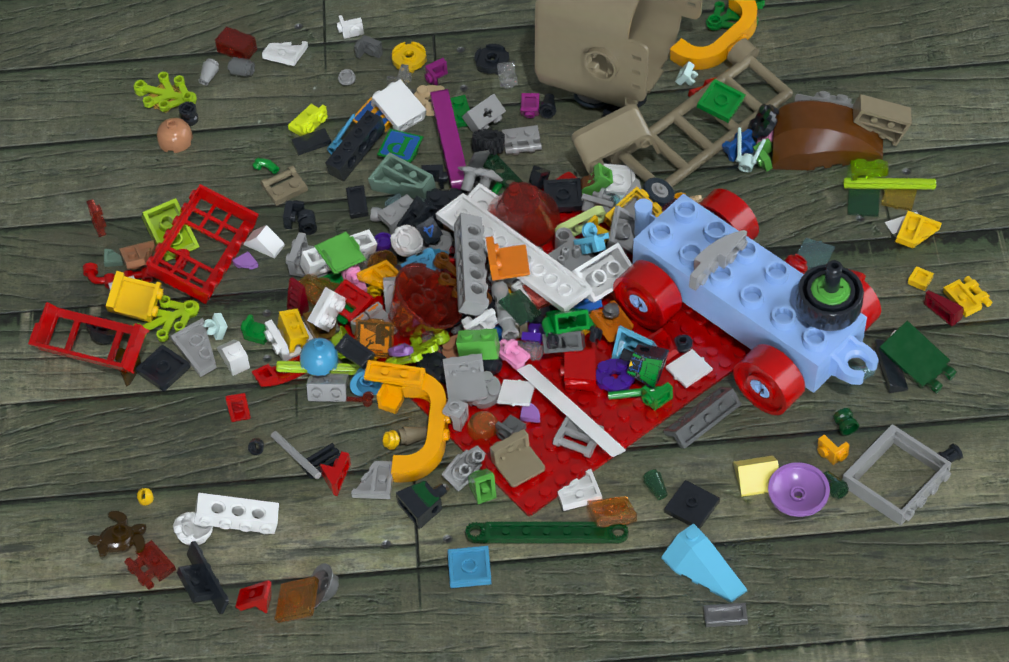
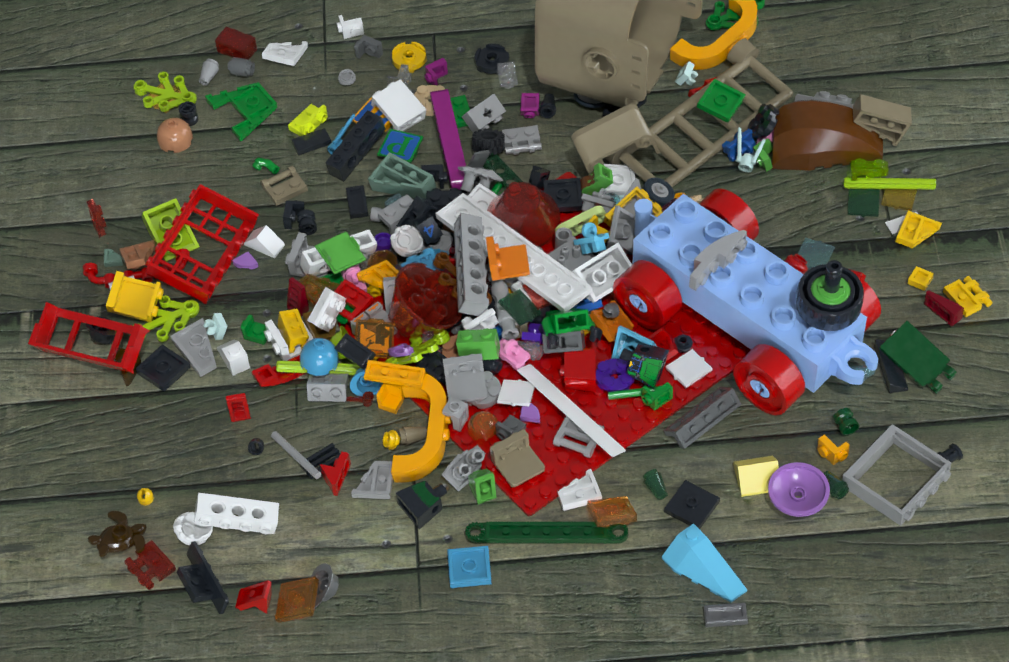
none -> green wing [205,82,277,141]

